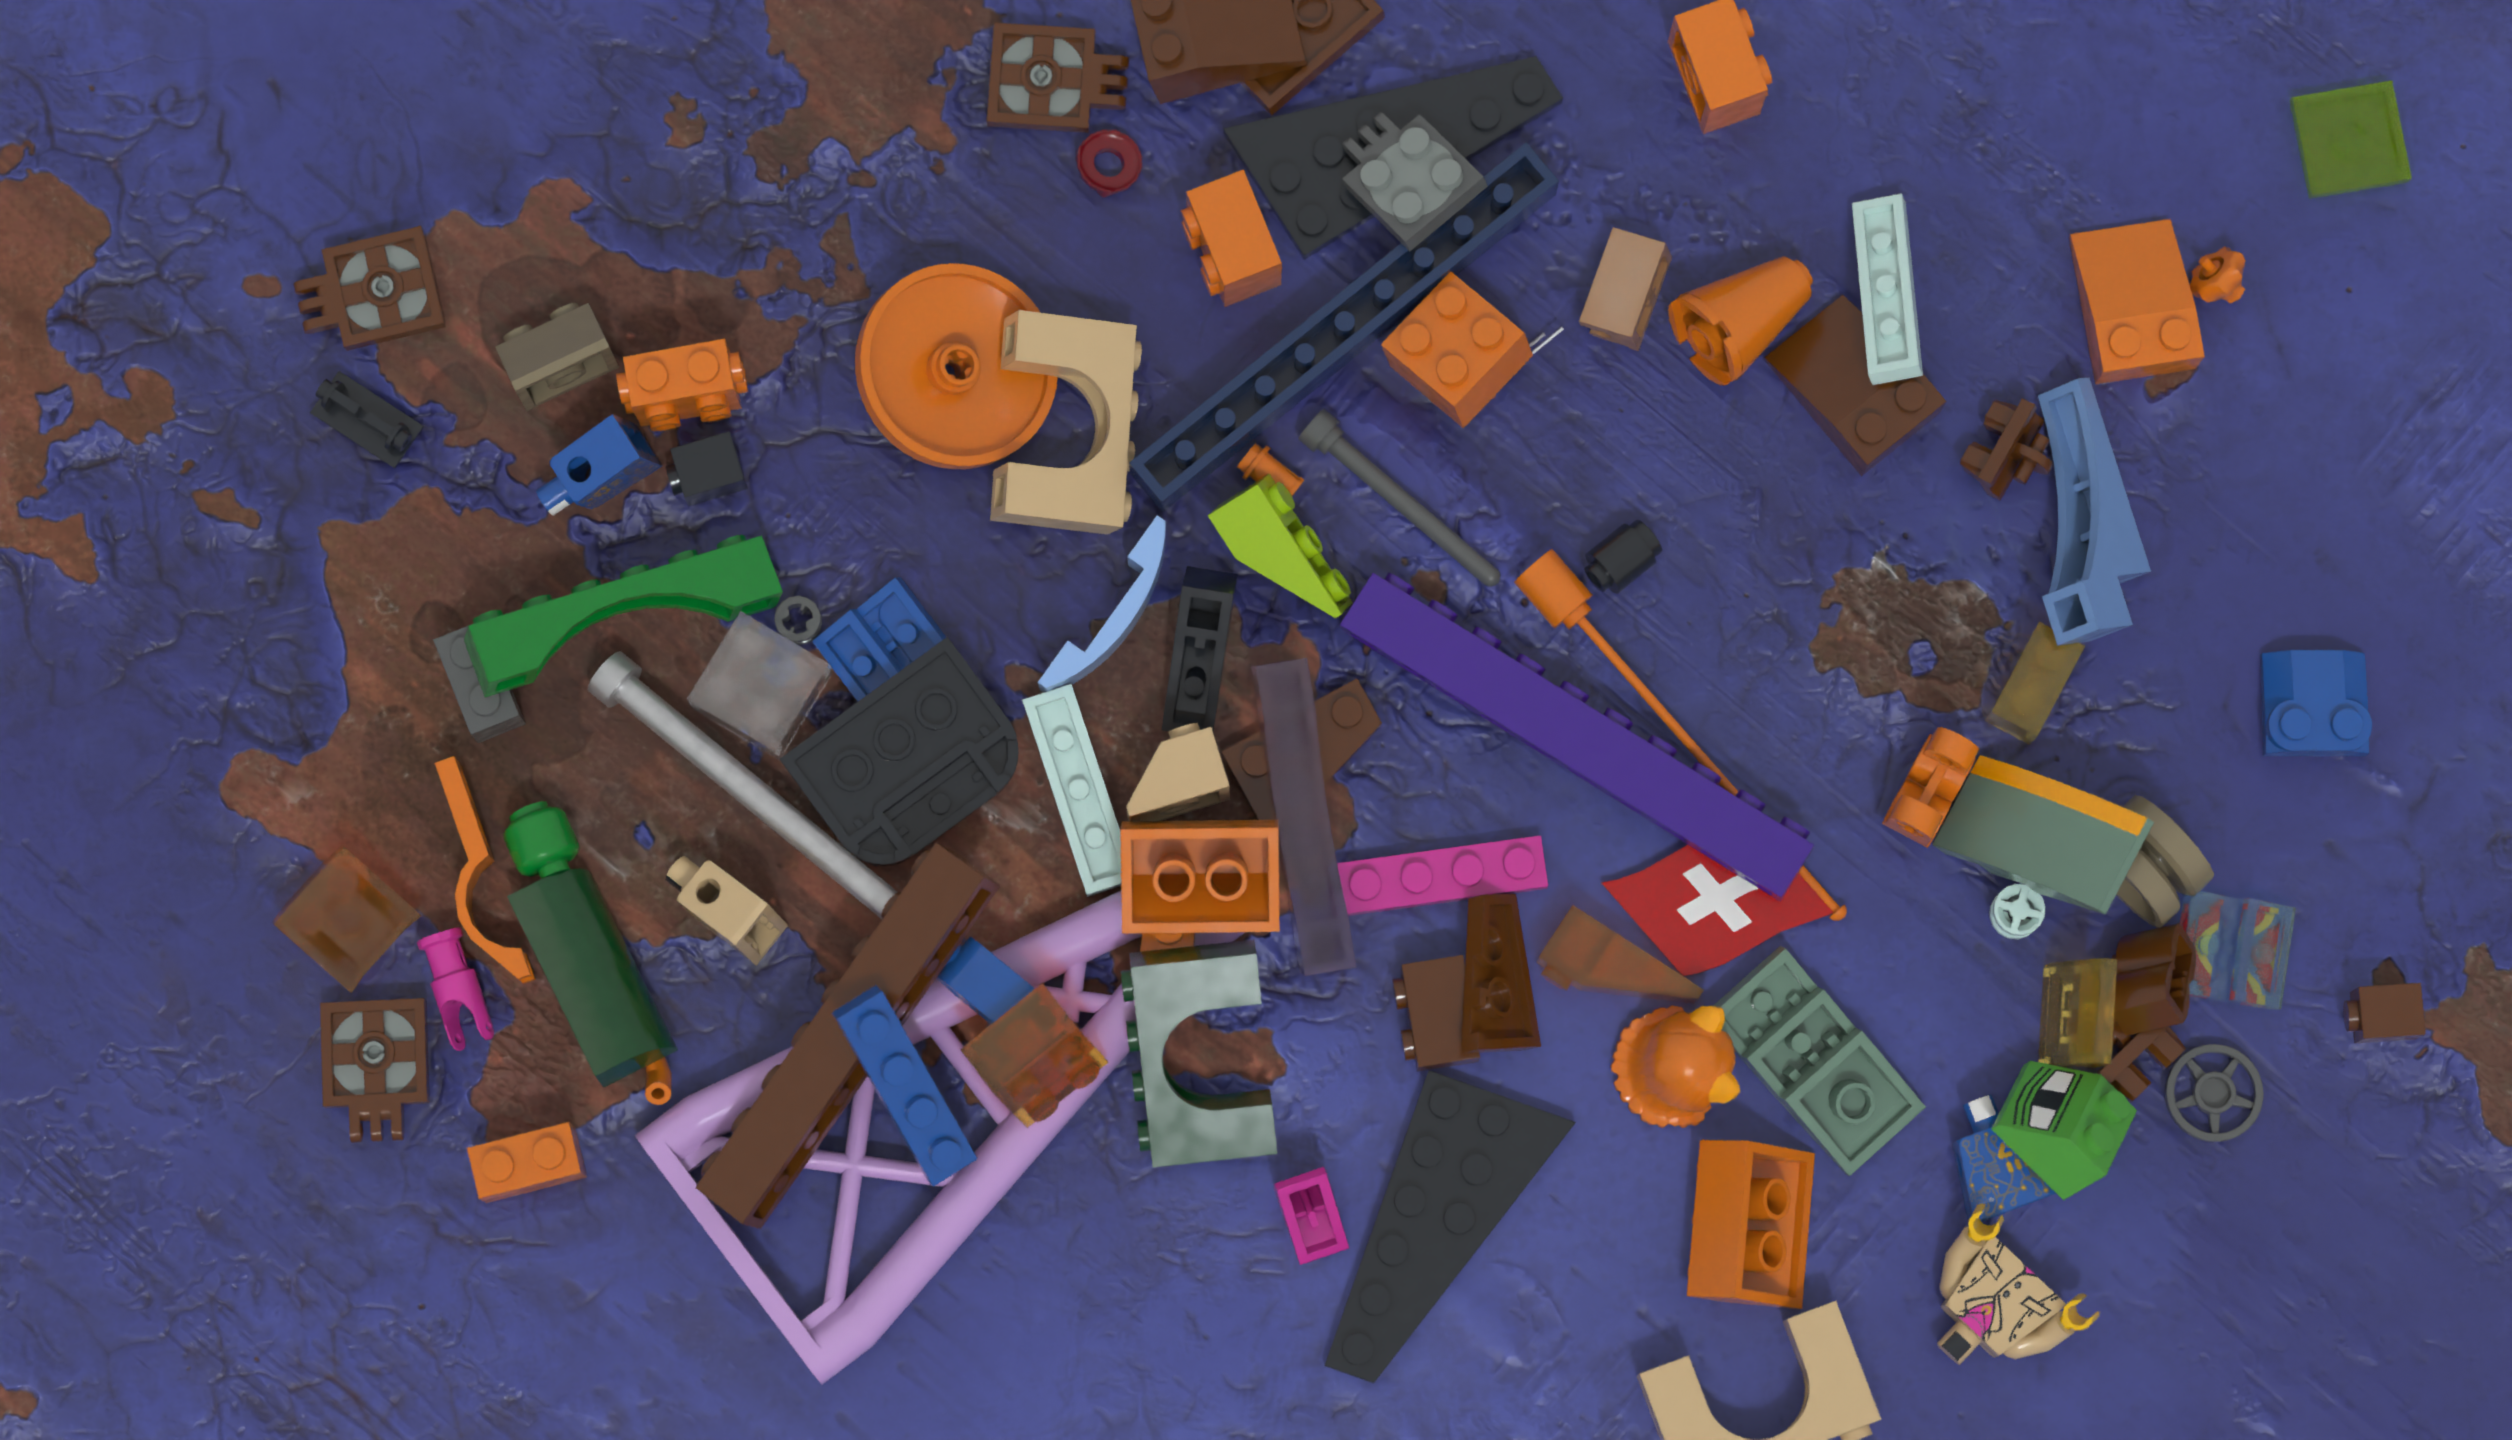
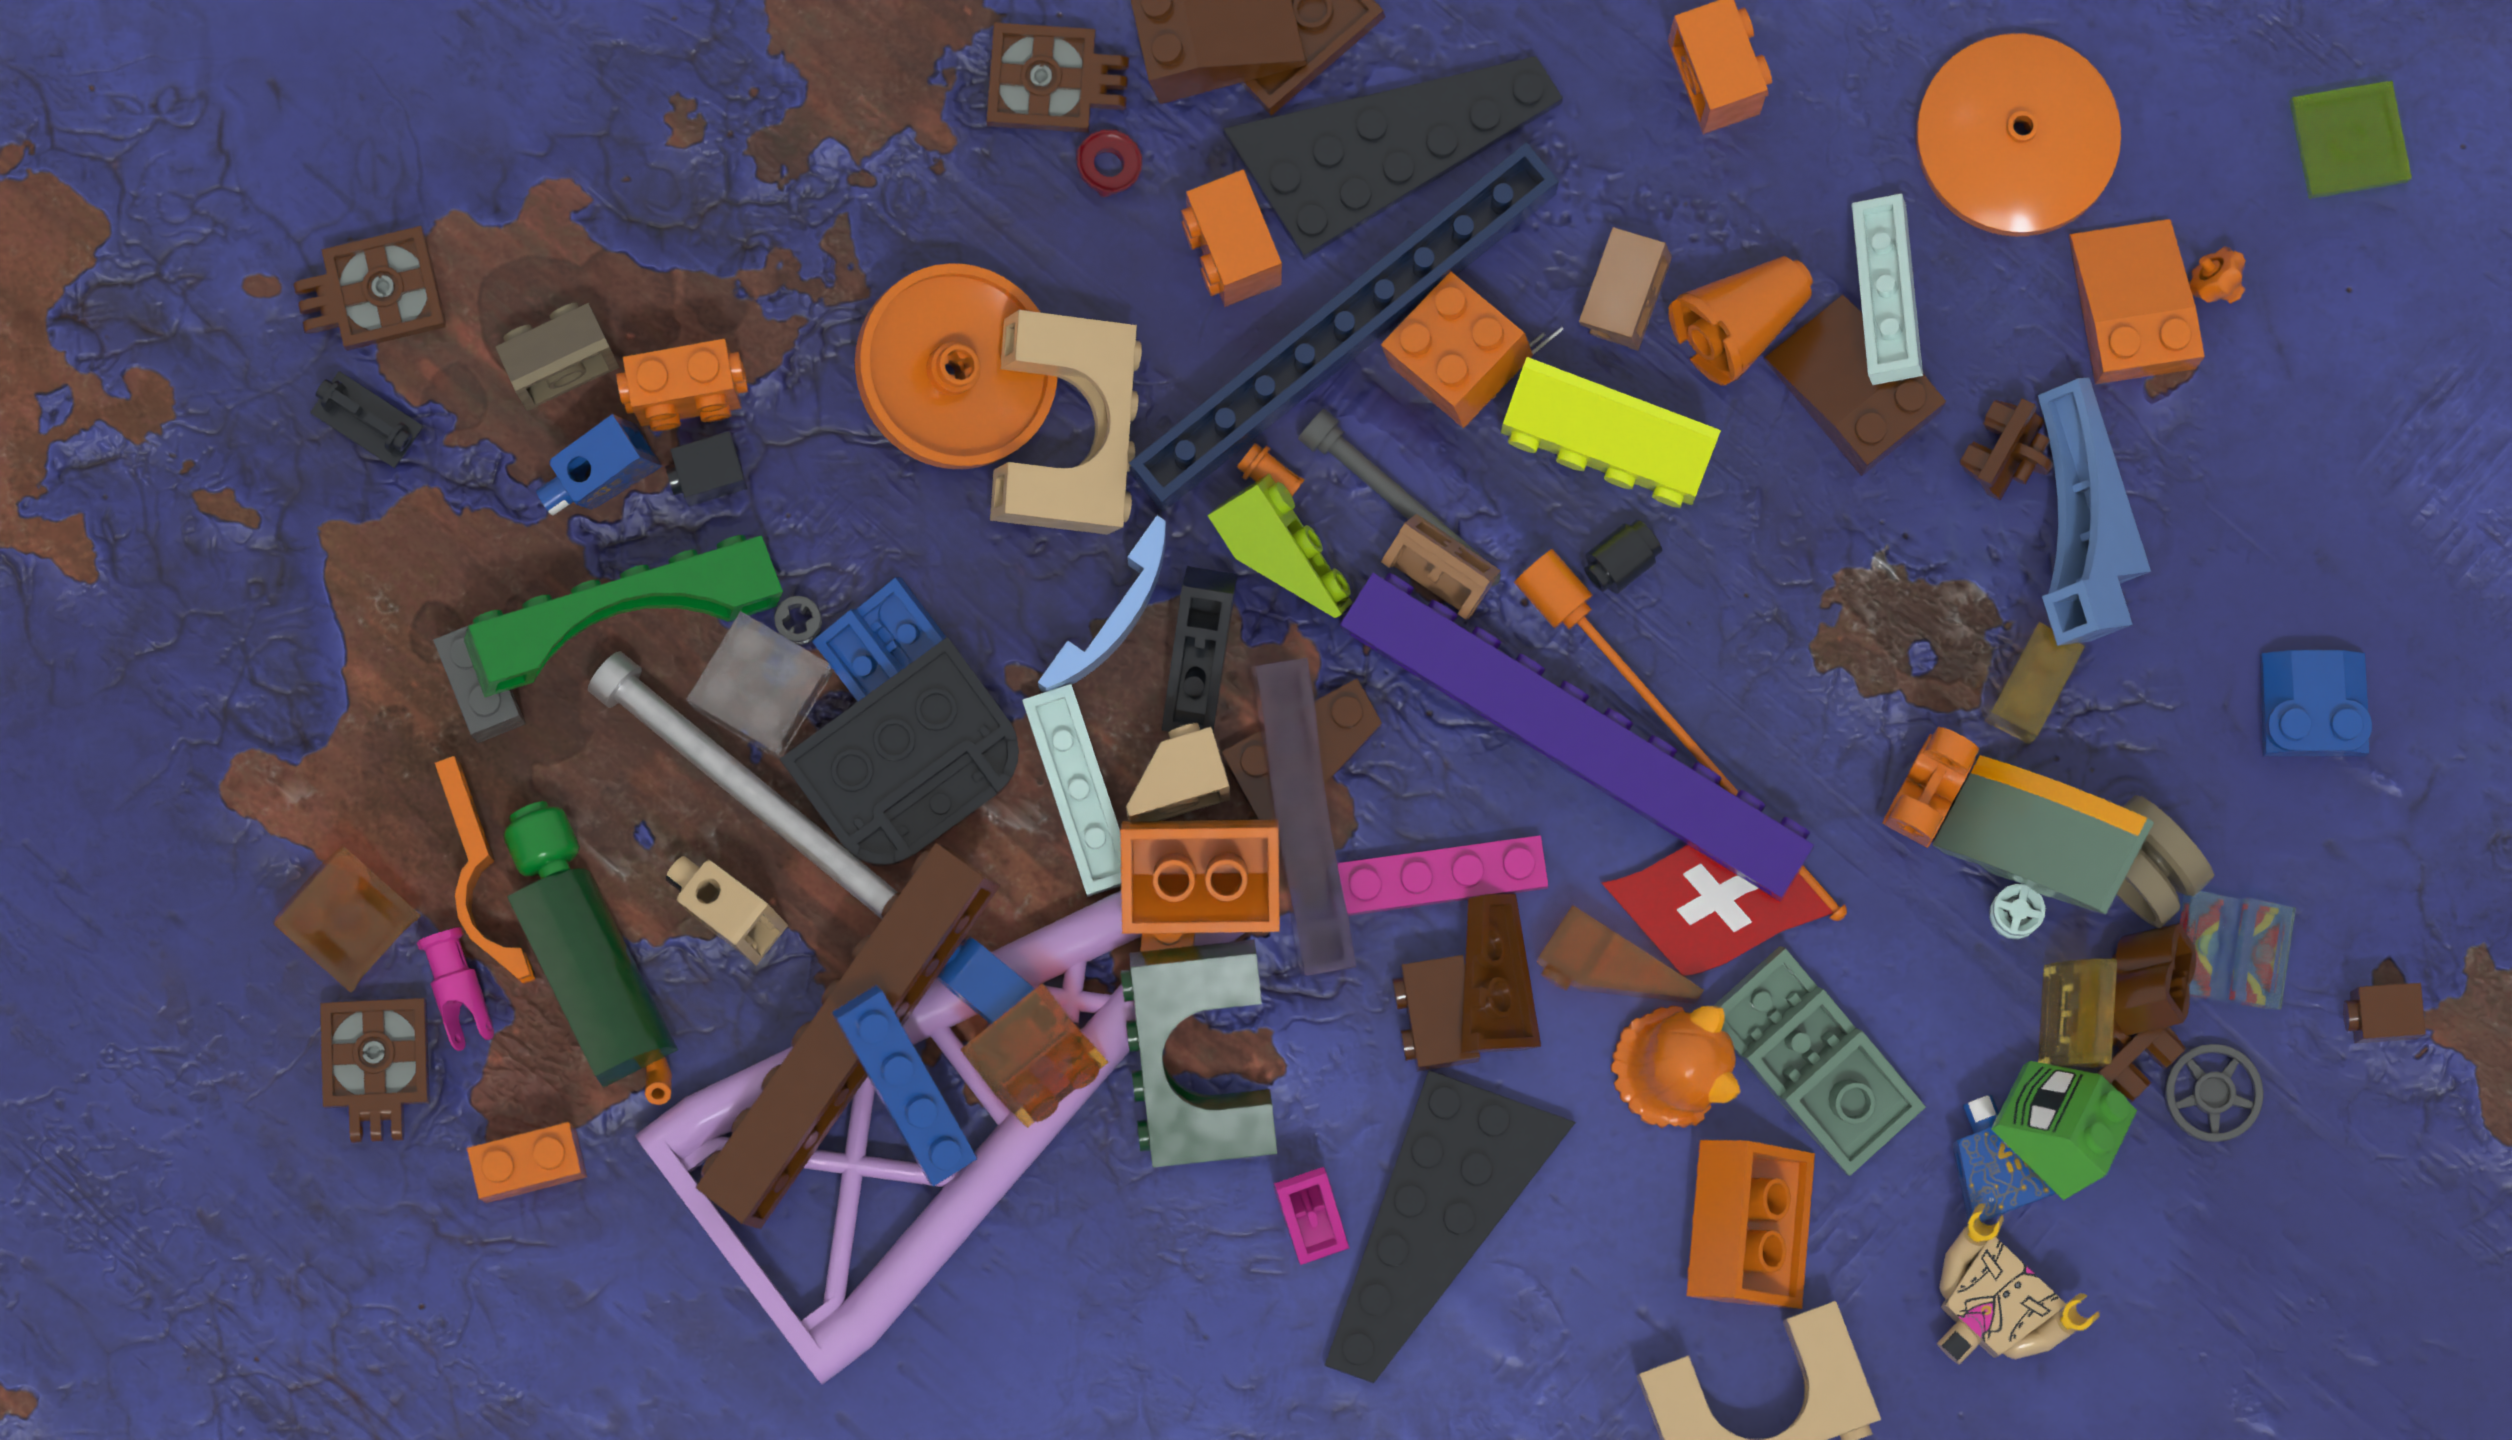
piece [1341,111,1488,252] -> none
none -> medium nougat hinge [1381,514,1501,620]
none -> neon yellow slope [1501,357,1721,508]
none -> orange dish [1916,34,2121,236]

